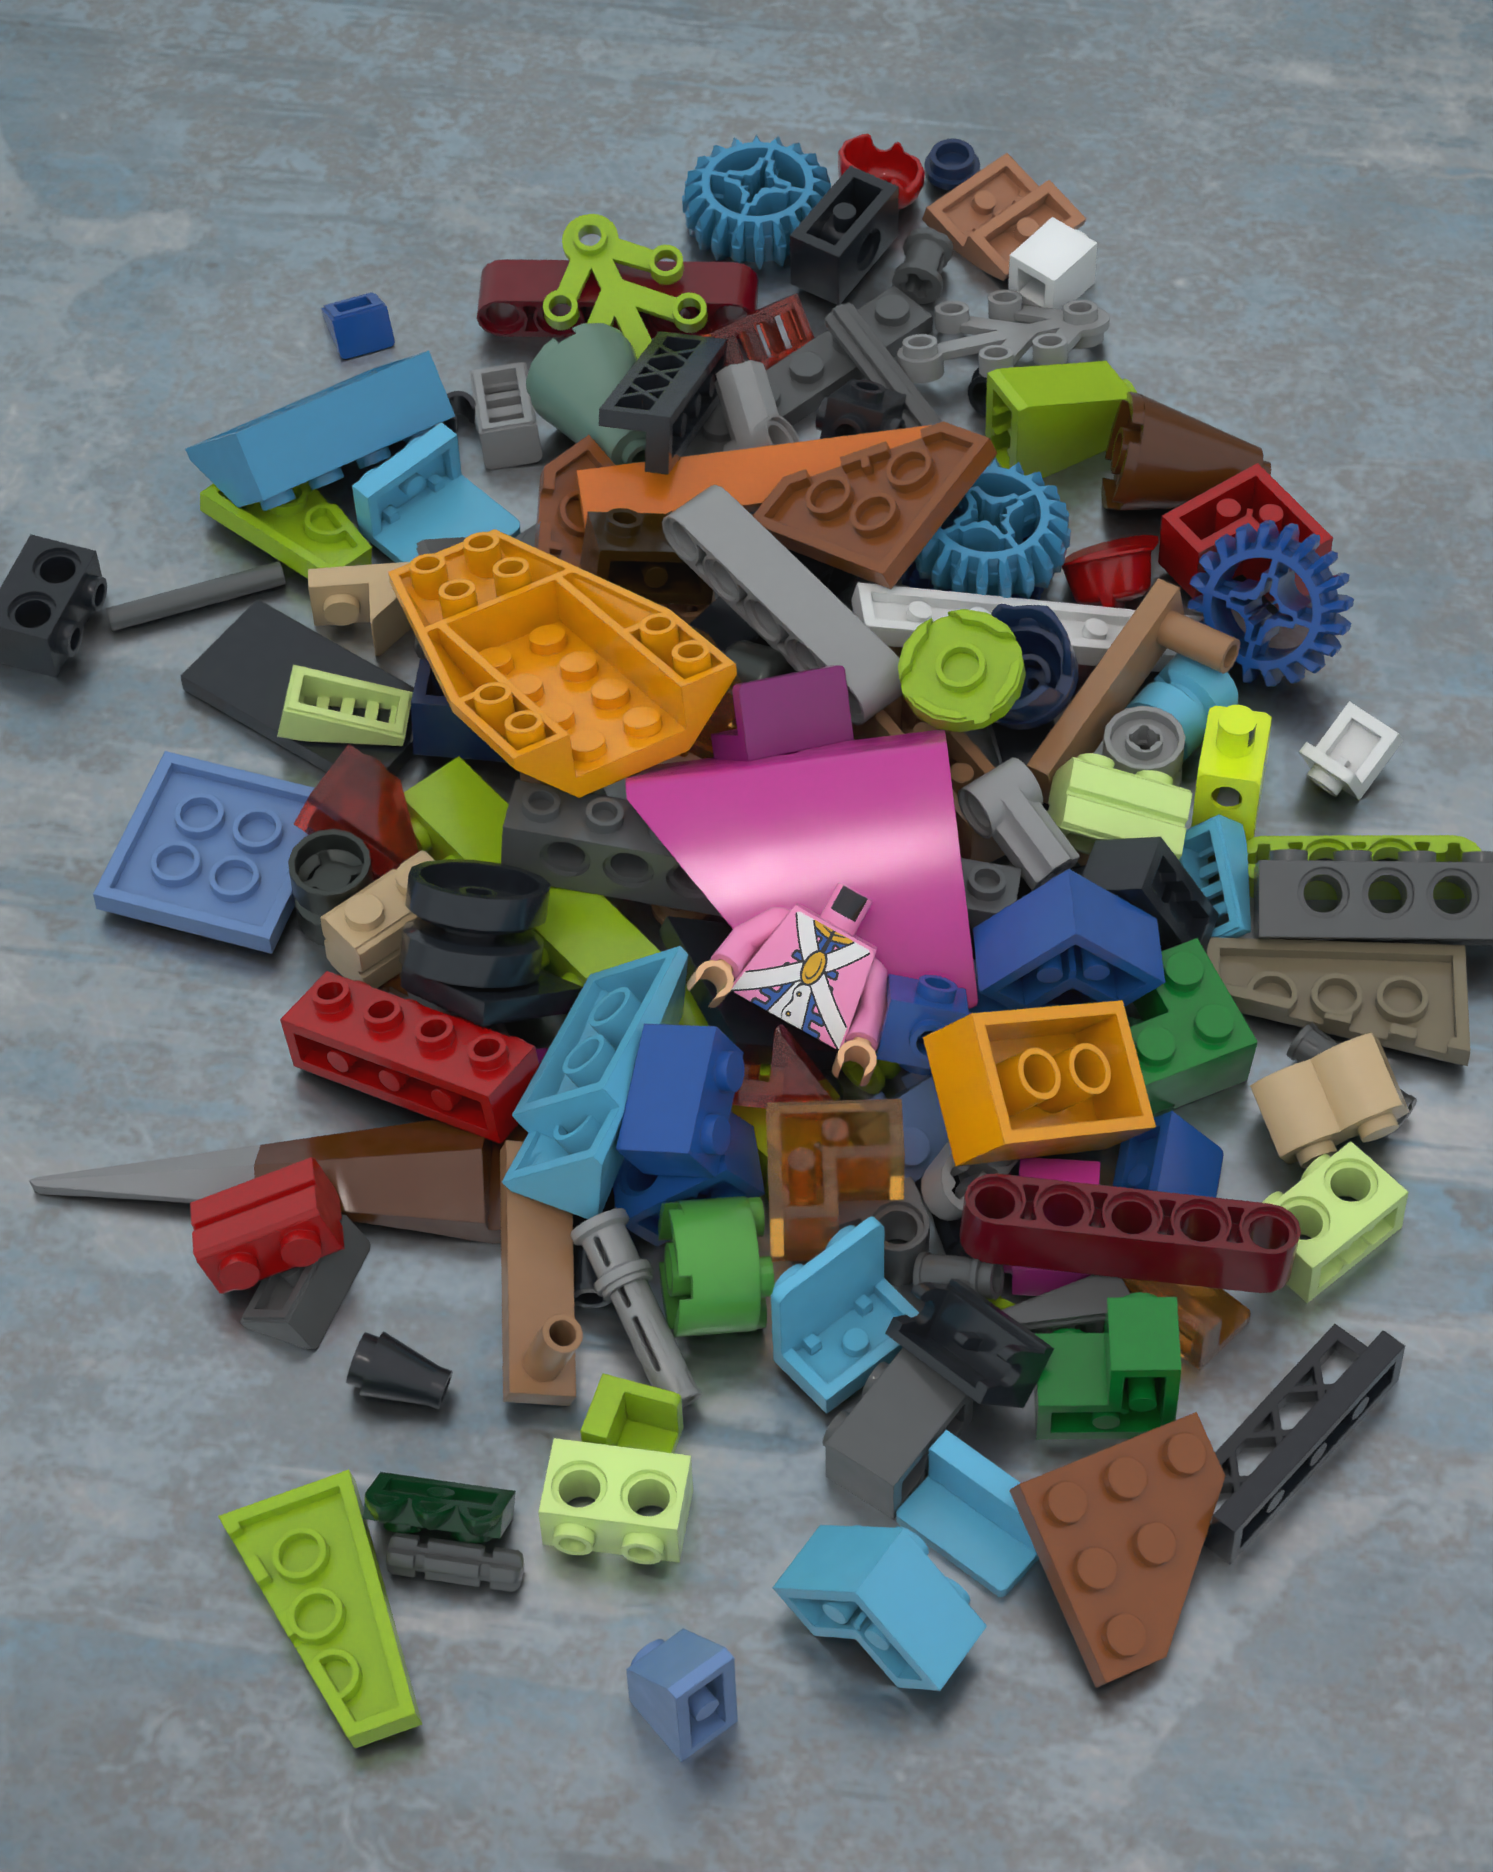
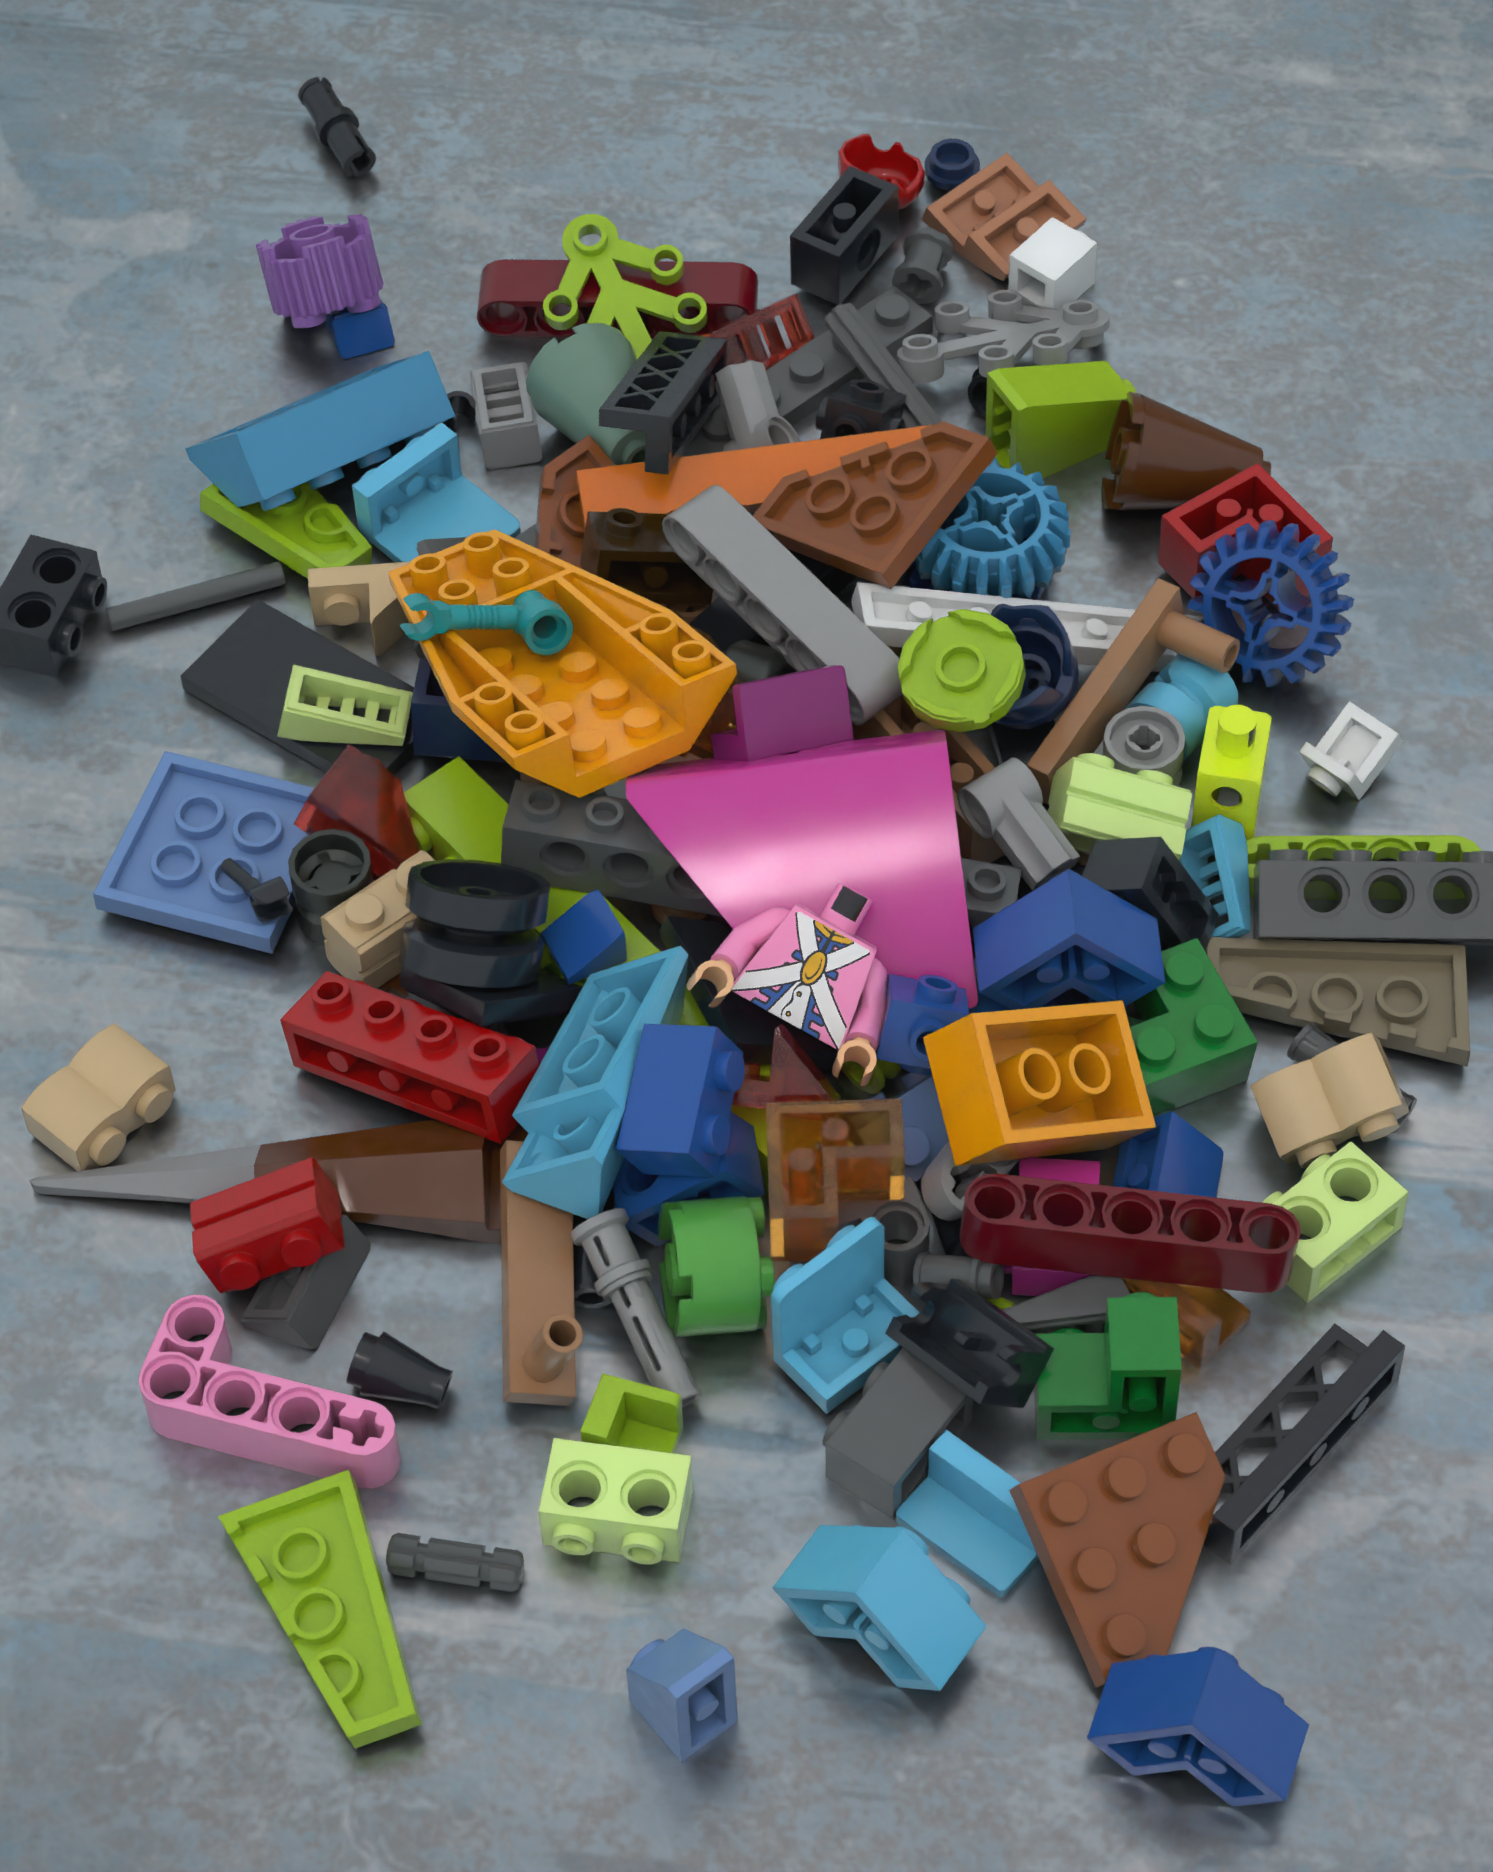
dark green plate [363,1472,516,1543] -> none
dark azure gear [682,134,831,270] -> none
red piece [1061,535,1159,609] -> none
none -> tan brick [21,1023,176,1171]
none -> bright pink beam [138,1295,401,1489]
none -> black hand [221,858,293,923]
none -> medium lavender brick [256,214,384,328]
none -> black pin [298,77,376,177]
none -> teal brick [400,590,573,655]
none -> blue slope [541,889,627,985]
none -> blue brick [1087,1647,1309,1807]

